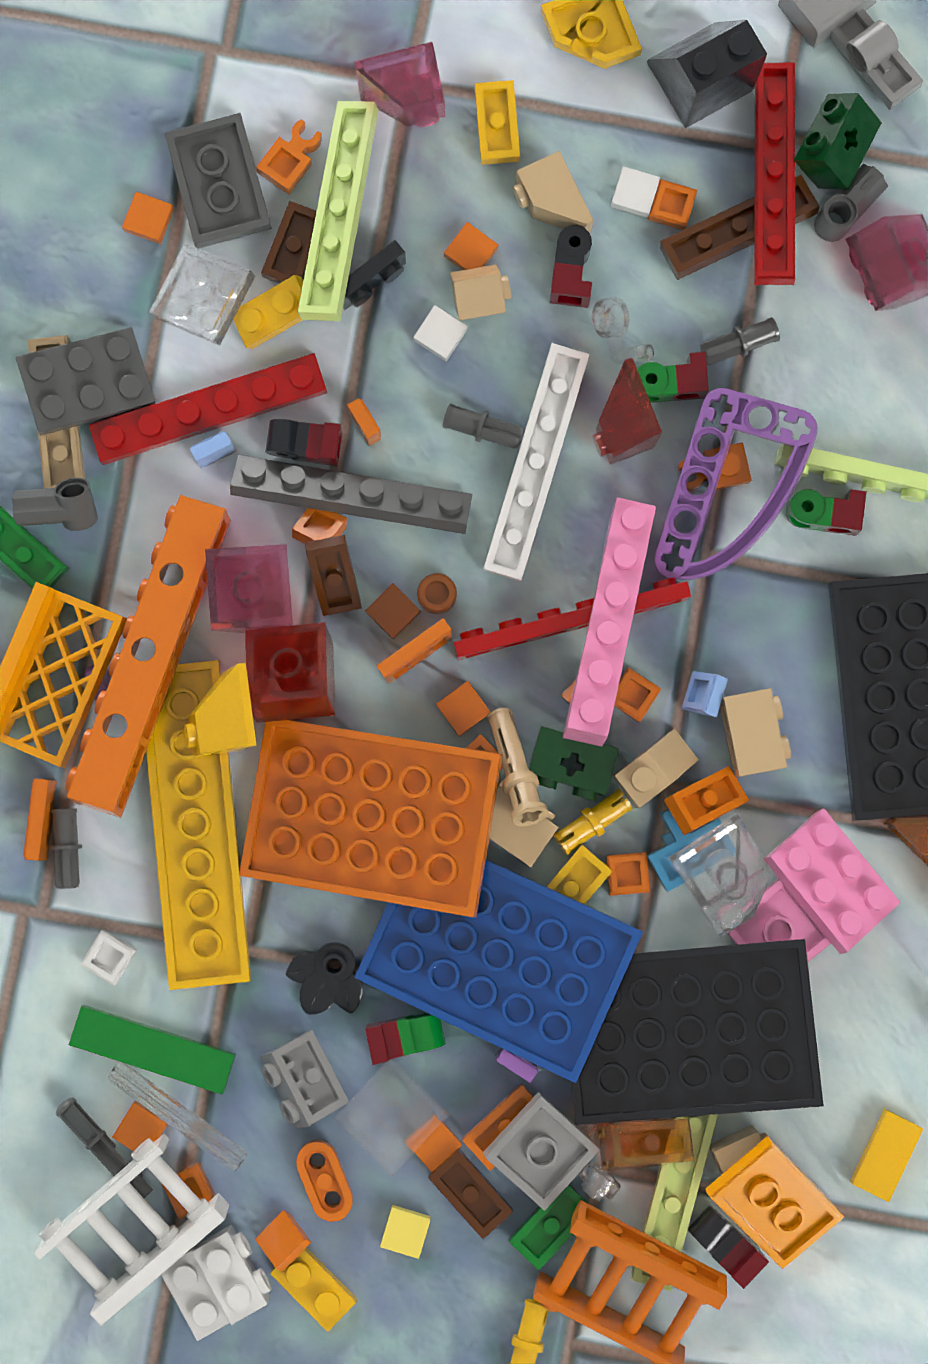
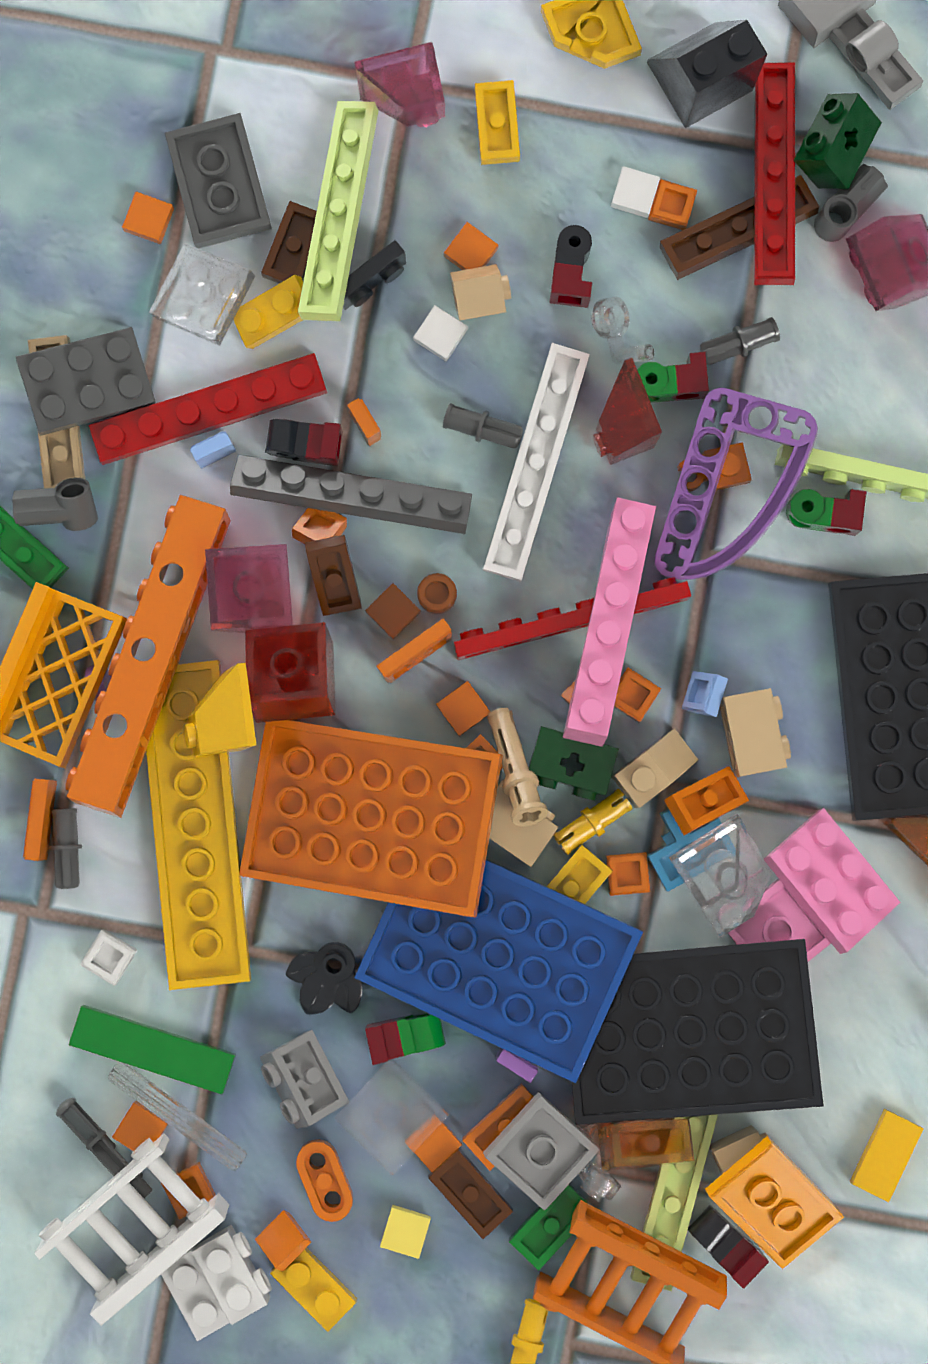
orange plate [256,119,322,195] -> none
tan slope [512,151,594,233] -> none

